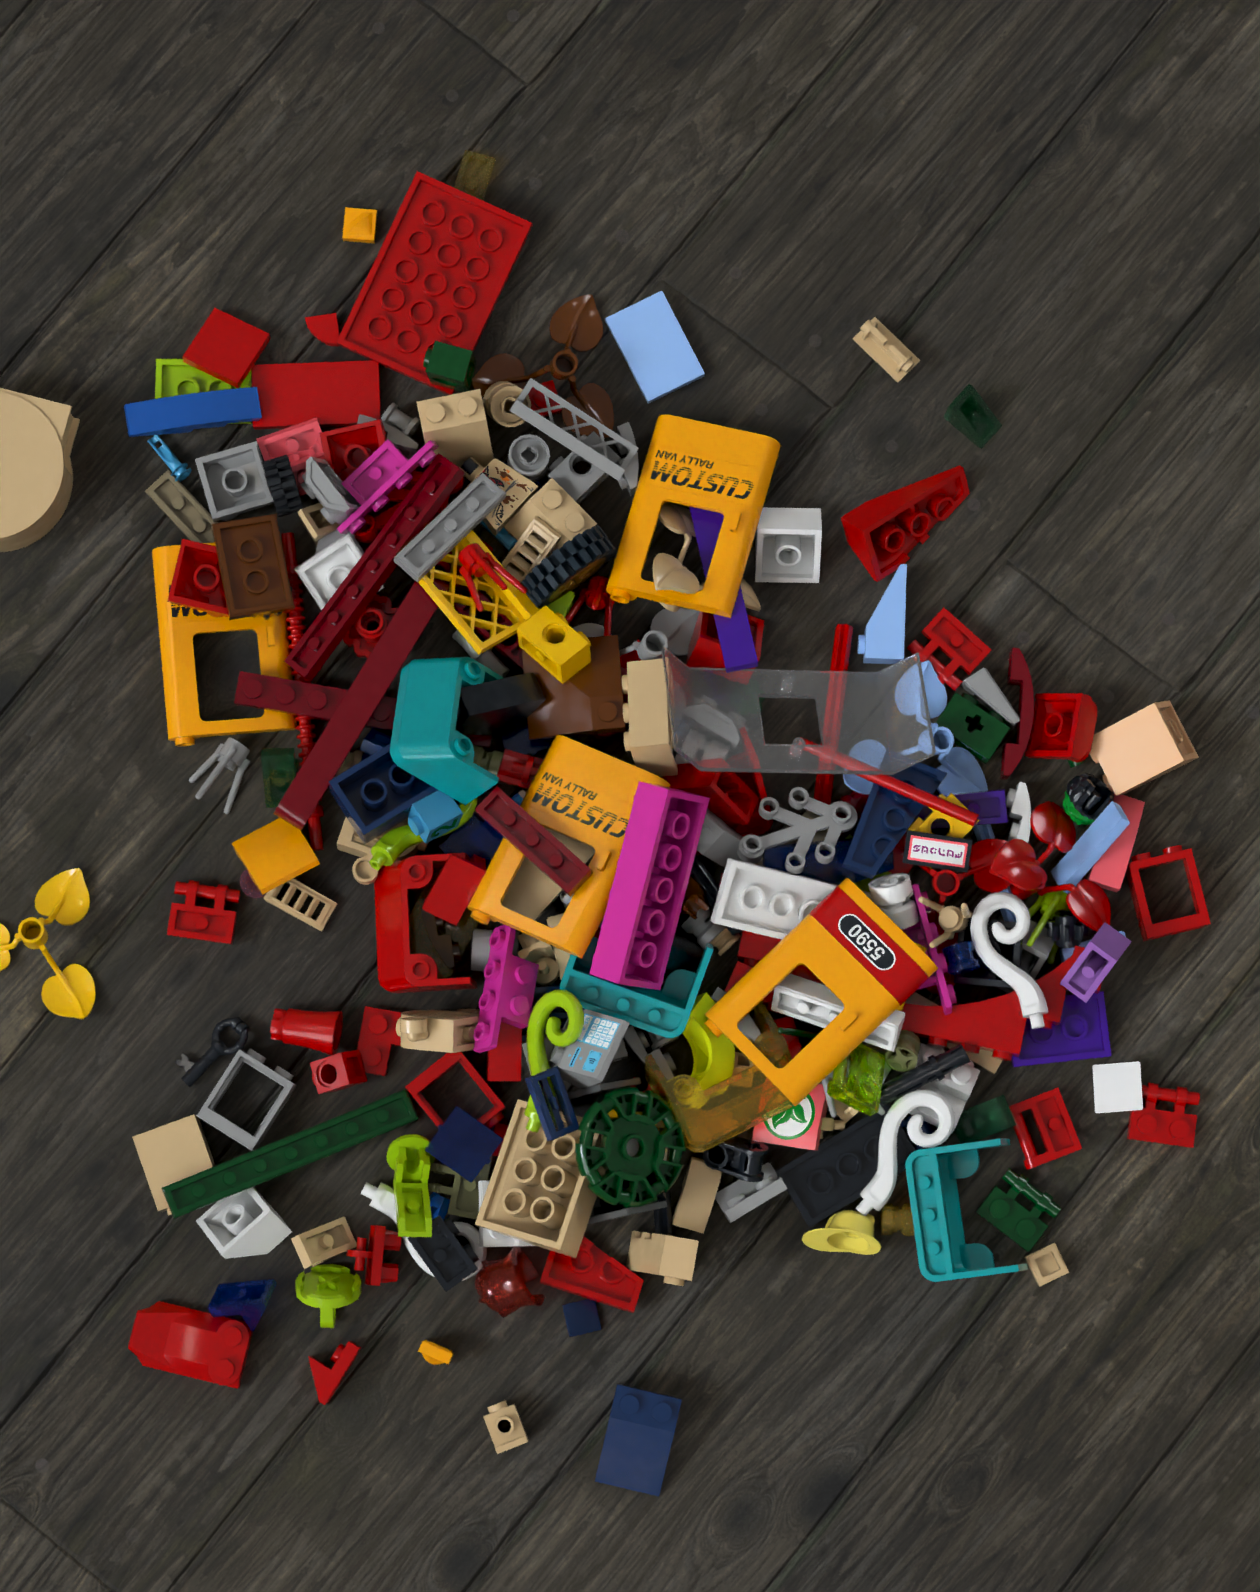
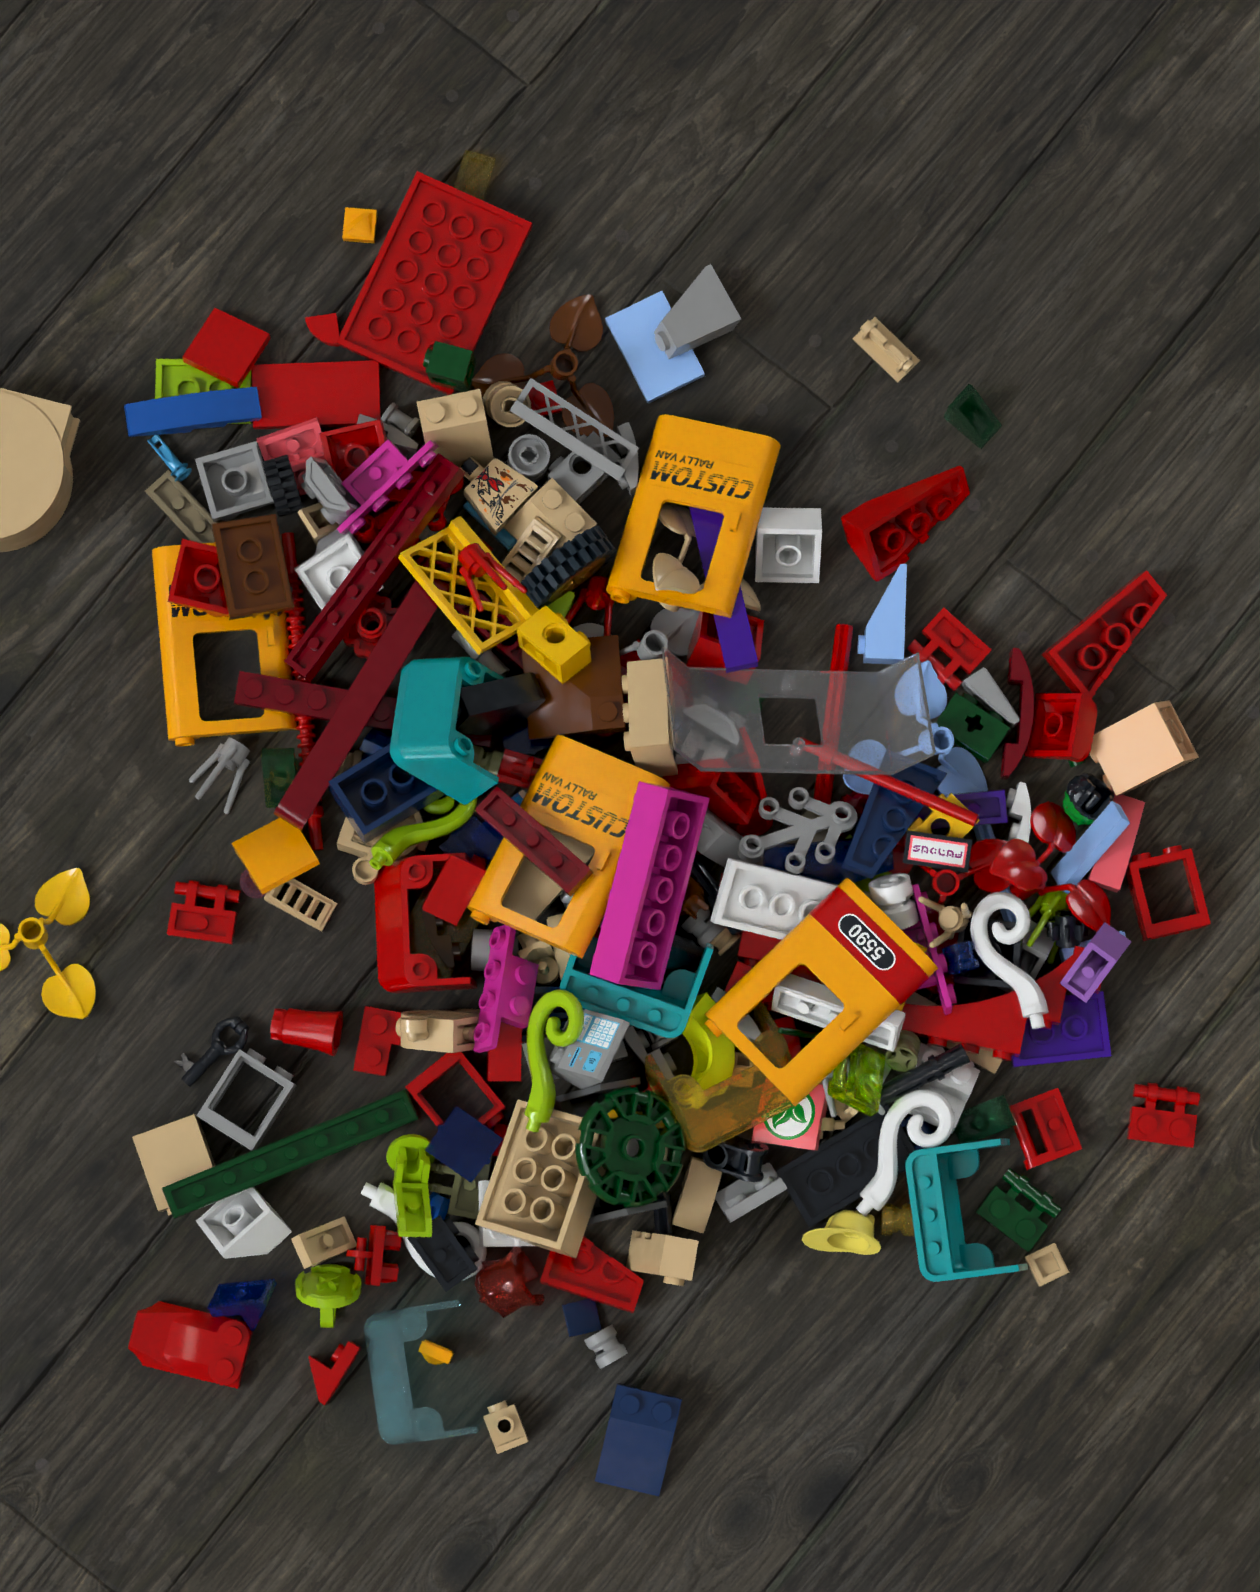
red brick [310,1050,367,1094] -> none
light grey tile [394,473,506,582] -> none
dark azure brick [408,790,463,844] -> none
dark blue tile [525,1066,579,1141] -> none
white sticker [1092,1061,1143,1113] -> none
none -> clear light blue windscreen [364,1300,480,1445]
none -> light grey wheel [584,1324,628,1369]
none -> light grey slope [654,264,741,359]
none -> red wedge [1041,570,1167,698]

